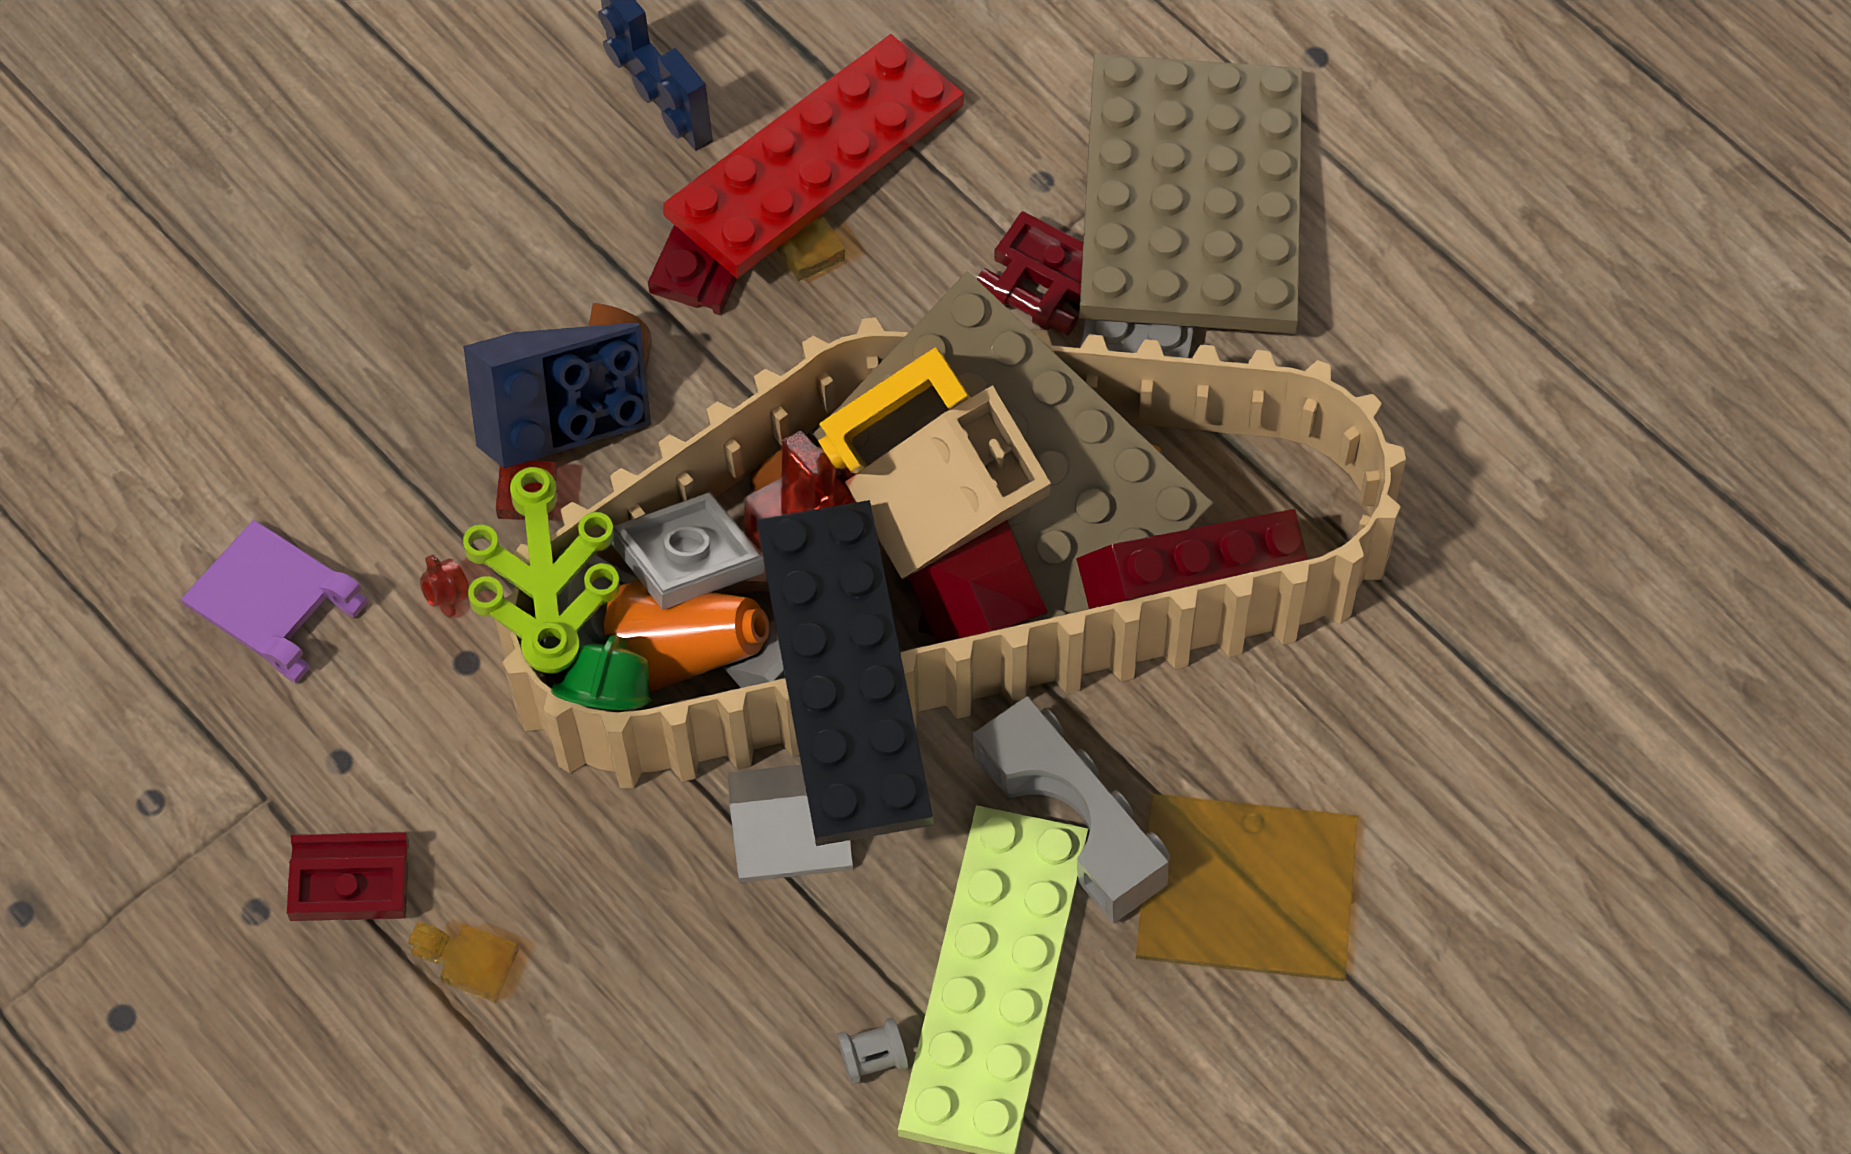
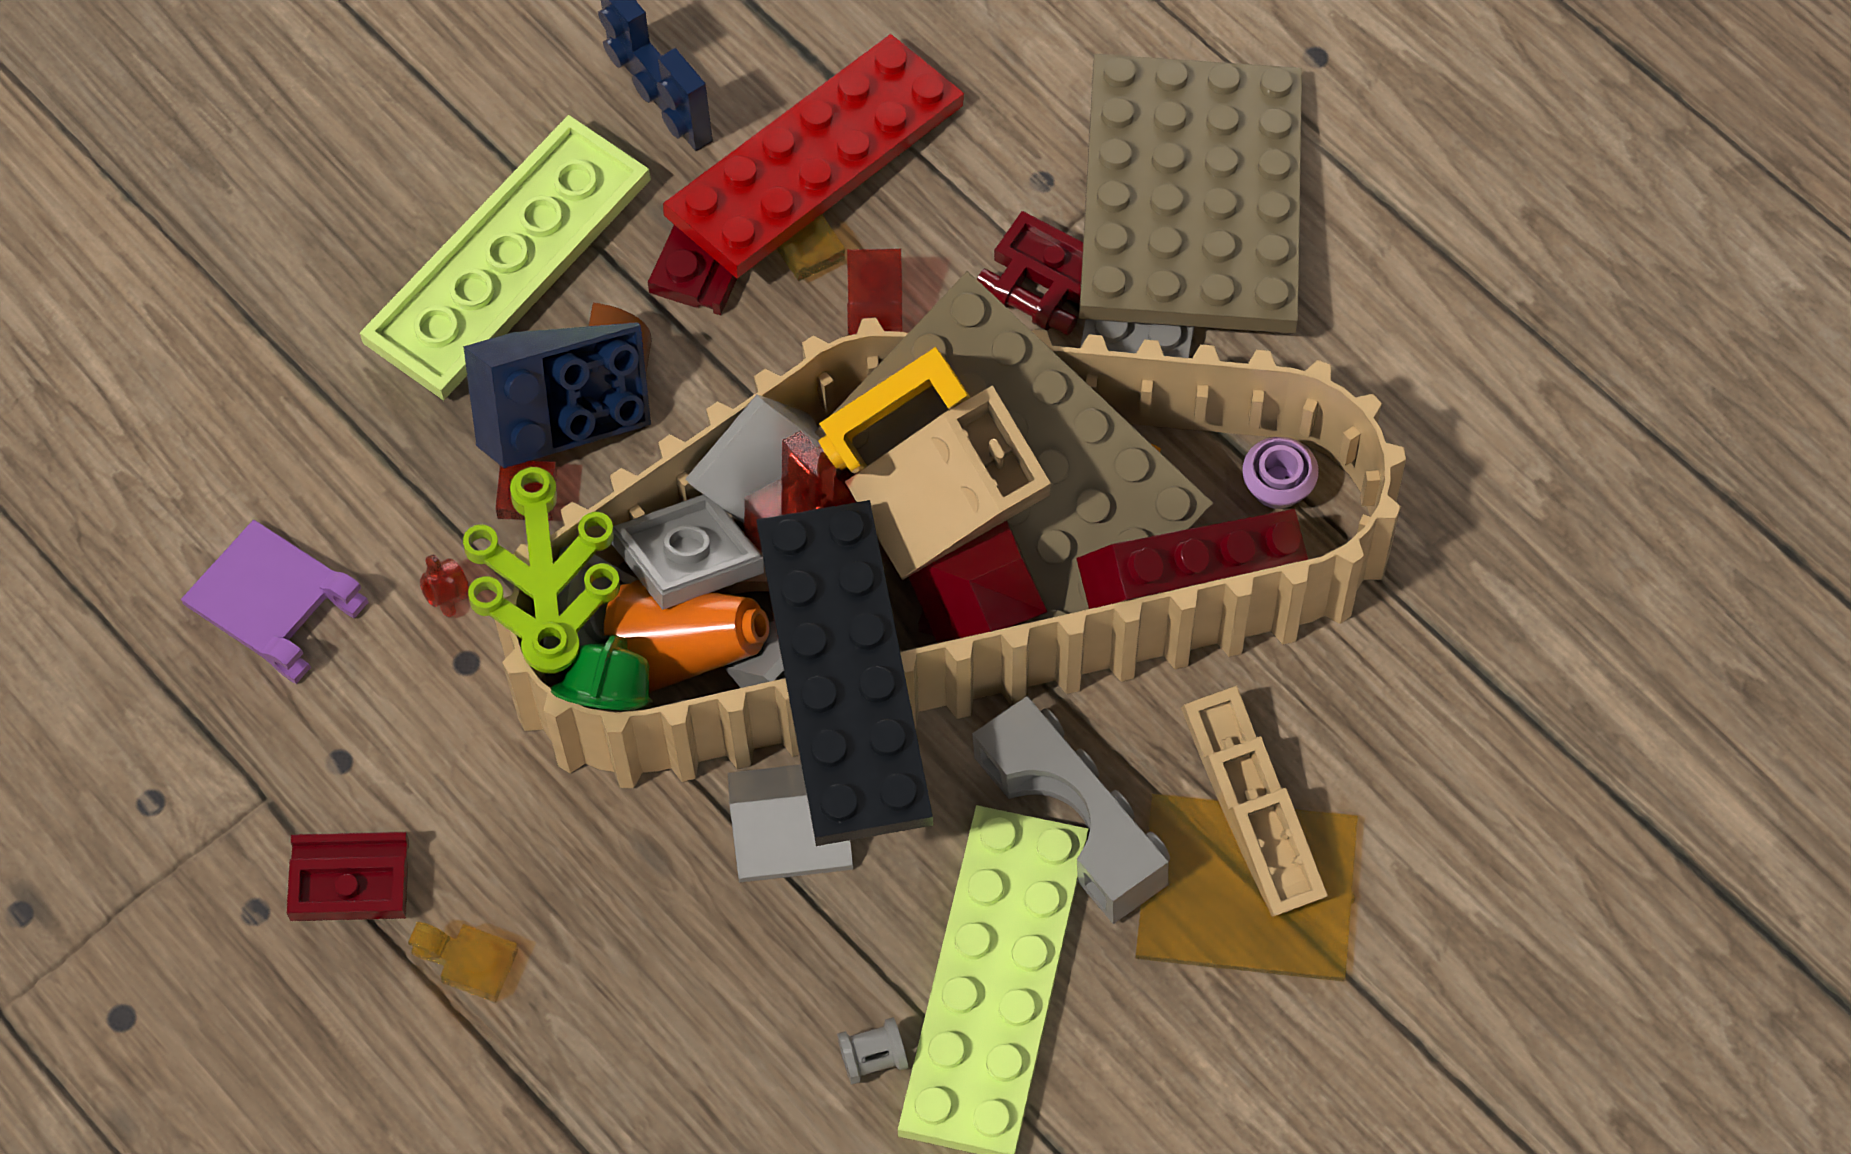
none -> yellowish green plate [360,115,651,401]
none -> light grey slope [686,394,823,531]
none -> clear red brick [847,249,903,336]
none -> tan slope [1181,685,1328,917]
none -> lavender cone [1243,437,1318,509]

